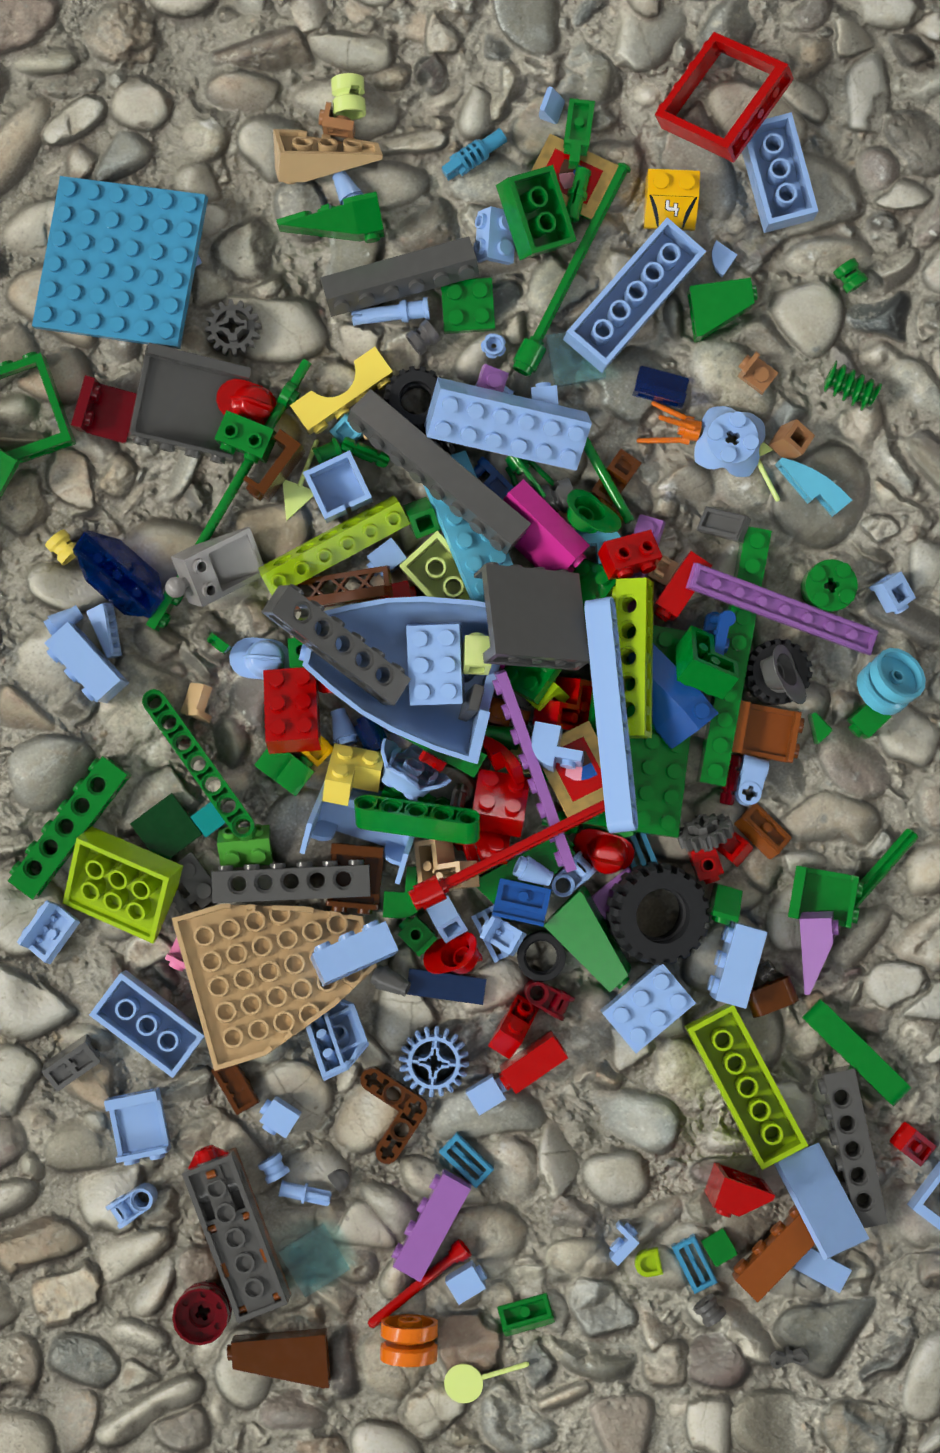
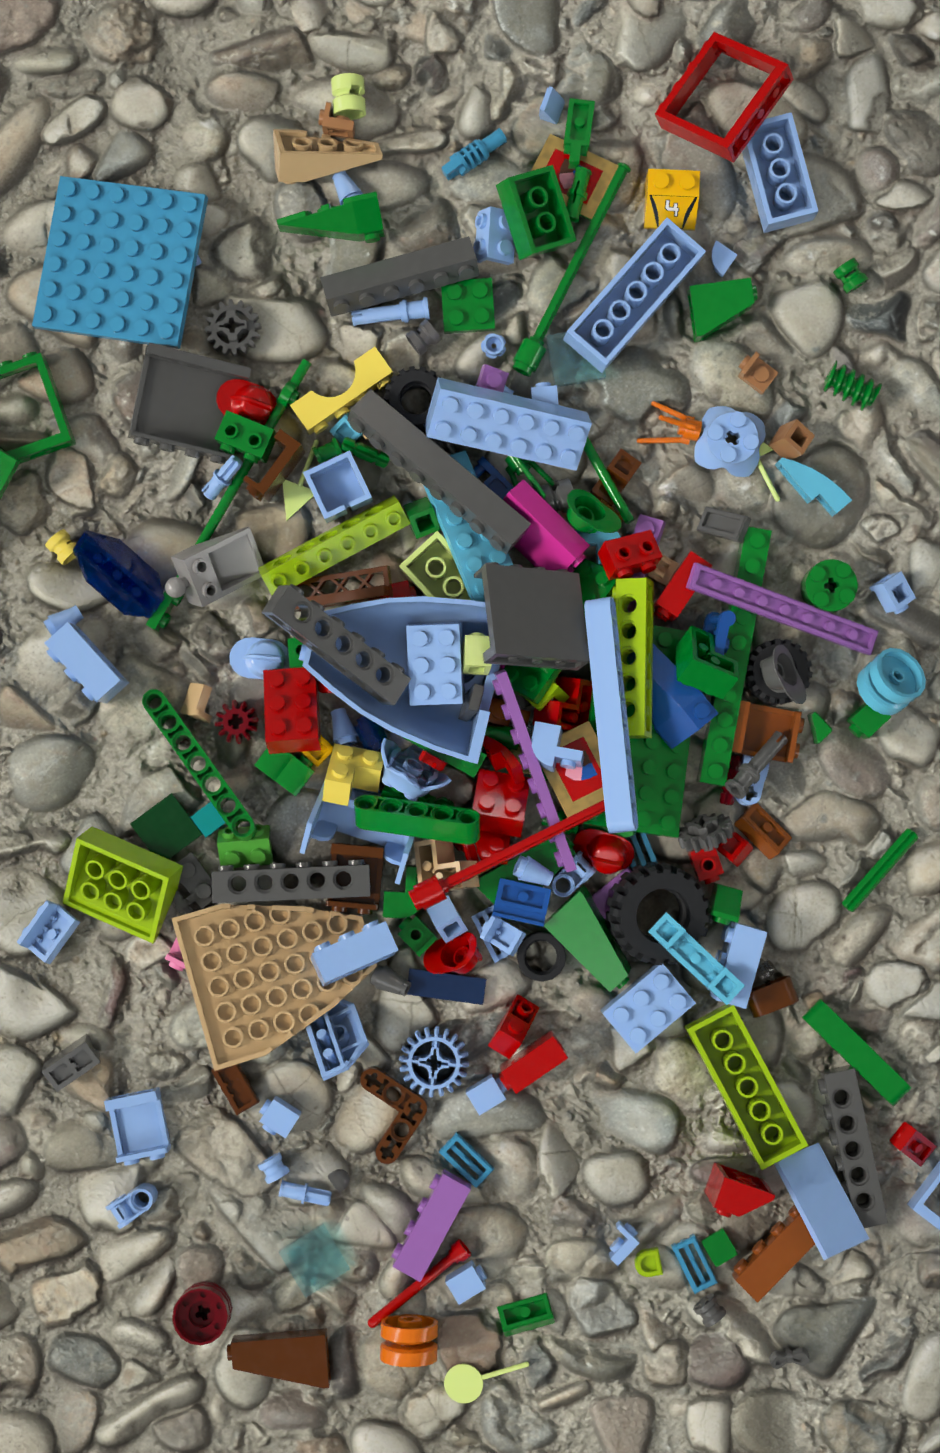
green brick [8,756,132,900] -> none
dark red bracket [71,375,137,444] -> none
light blue slope [87,603,122,658] -> none
light blue brick [89,970,205,1078] -> none
dark grey piece [182,1145,291,1323] -> none
green tile [207,632,232,655] -> none
light blue brick [366,537,407,579] -> none
dark grey axle [449,783,468,808] -> none
dark red piece [524,980,575,1021] -> none
clear blue panel [632,366,689,409] -> none
green panel [788,866,864,928] -> none
light blue tile [793,1248,852,1293] -> none
medium lavender slope [800,911,839,995] -> none
none -> light blue axle [202,455,243,500]
none -> dark red gear [215,700,259,744]
none -> medium azure slope [648,912,745,1005]
none -> dark grey pin [725,731,788,799]

